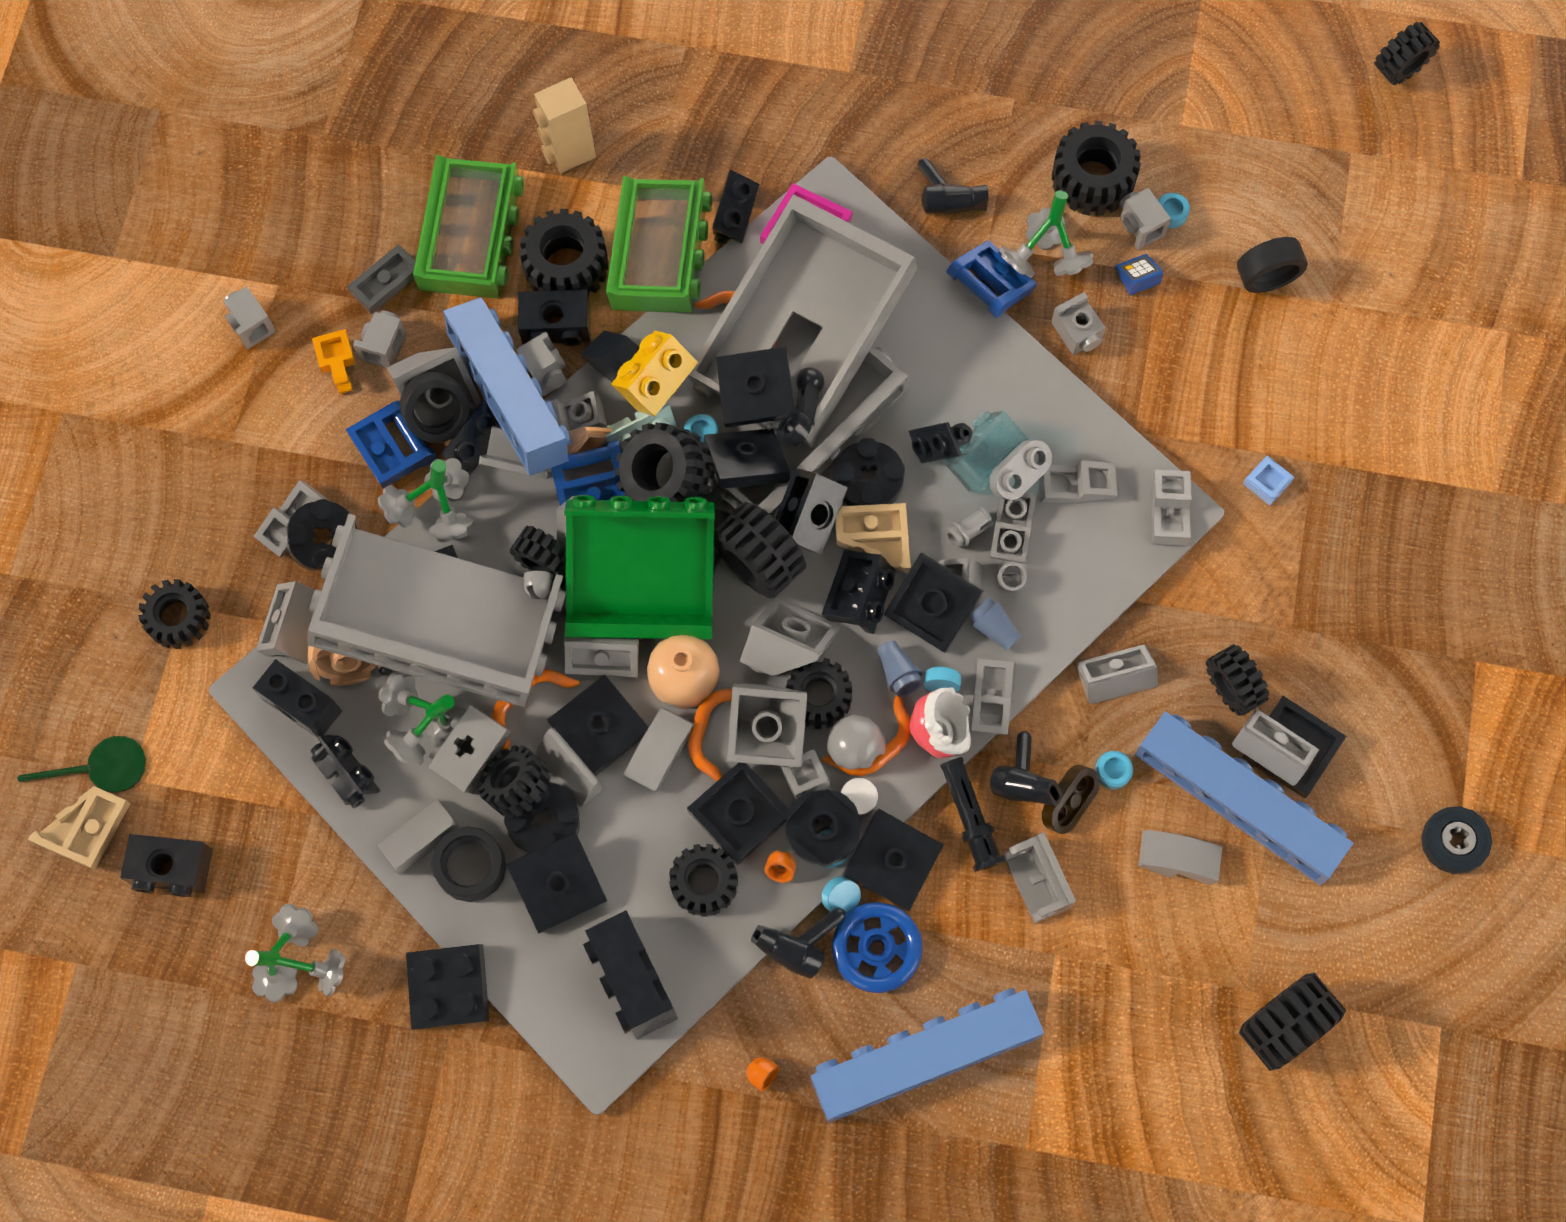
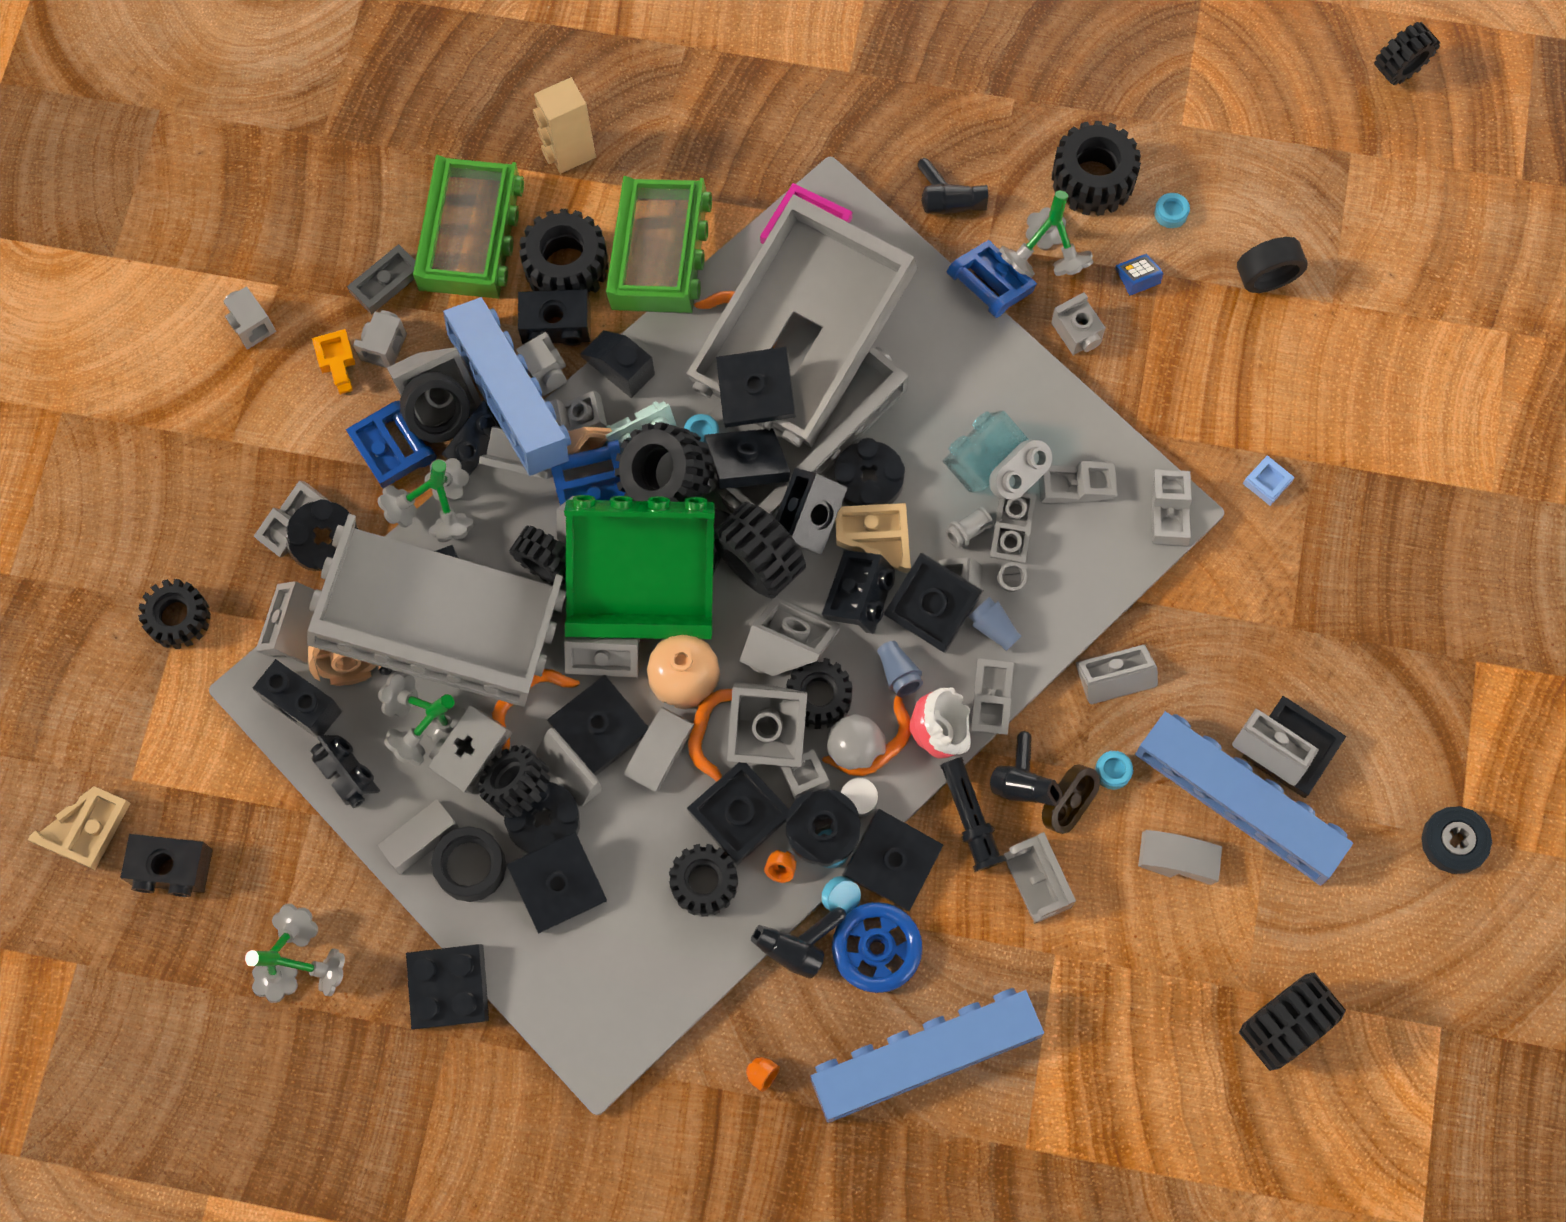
dark green piece [17,736,146,793] -> none
light grey hinge [523,571,553,599] -> none
black wedge [583,910,678,1039] -> none
yellow brick [611,330,698,417] -> none
black hinge [712,170,760,244] -> none
black piece [776,367,824,447] -> none
black hinge [908,422,972,463] -> none
medium azure tile [924,667,961,693] -> none
light grey brick [1119,188,1171,250] -> none
black tyre [1205,644,1269,716] -> none

